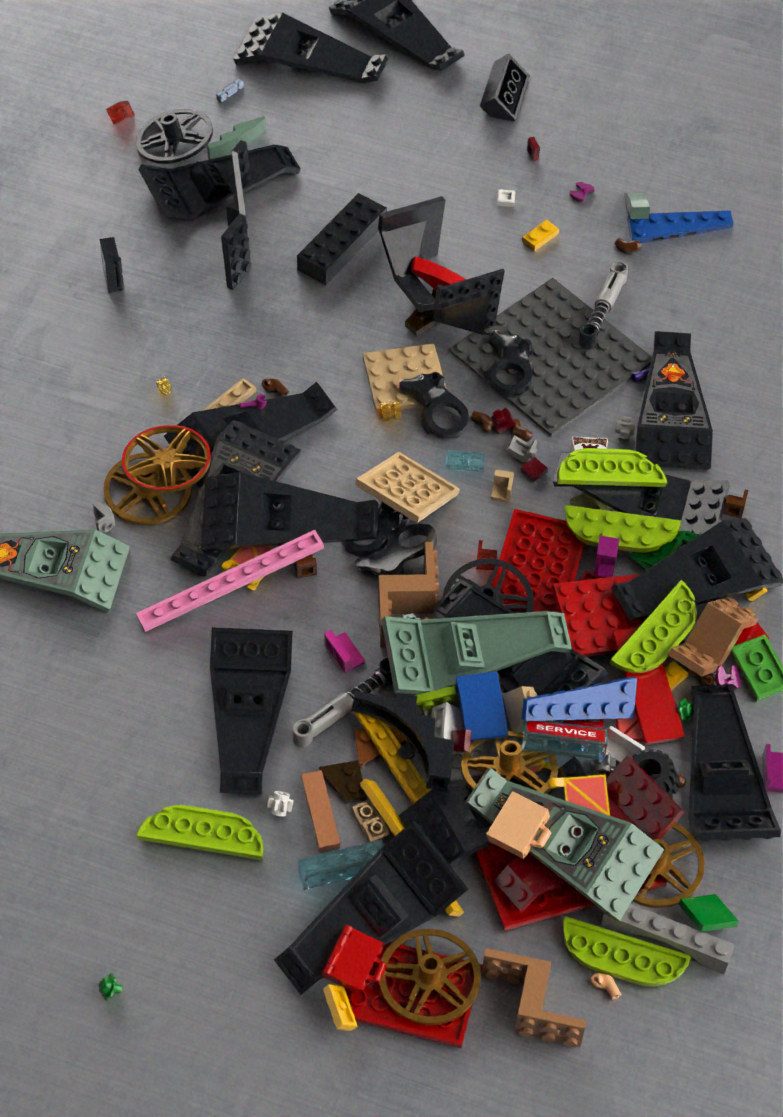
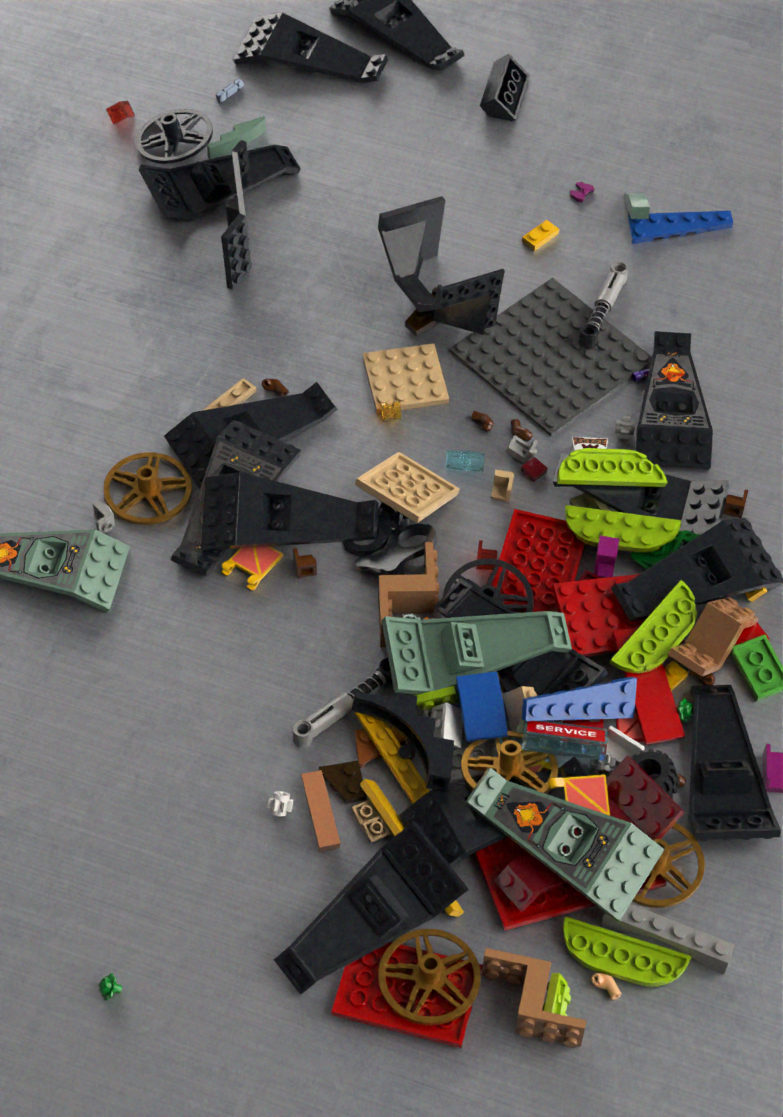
black piece [99,237,124,293] -> none
pearl gold wheel [122,425,211,493] -> none
bright pink plate [136,530,324,632] -> none
lime plate [137,805,263,861] -> none
clear yellow axle [156,377,172,395] -> none
black wing [210,627,293,794] -> none
magenta hand [239,394,267,409] -> none
black brick [297,193,387,285] -> none
clear light blue brick [298,840,383,890] -> none
red piece [321,925,387,994] -> none
yellow plate [323,985,358,1031] -> none
dark pink panel [324,630,365,673] -> none
black animal [397,371,469,439] -> none
red slope [411,256,466,290] -> none
dark red tile [451,729,471,752] -> none
black animal [485,330,533,397] -> none
light nougat piece [486,791,551,859] -> none
dark red tile [491,407,516,434] -> none
white tile [497,189,515,207] -> none
dark red tile [527,136,540,161] -> none
reddish brown arm [615,238,642,254] -> none
green tile [678,894,739,932] -> none
magenta piece [715,665,741,689] -> none
none -> lime plate [543,973,571,1016]

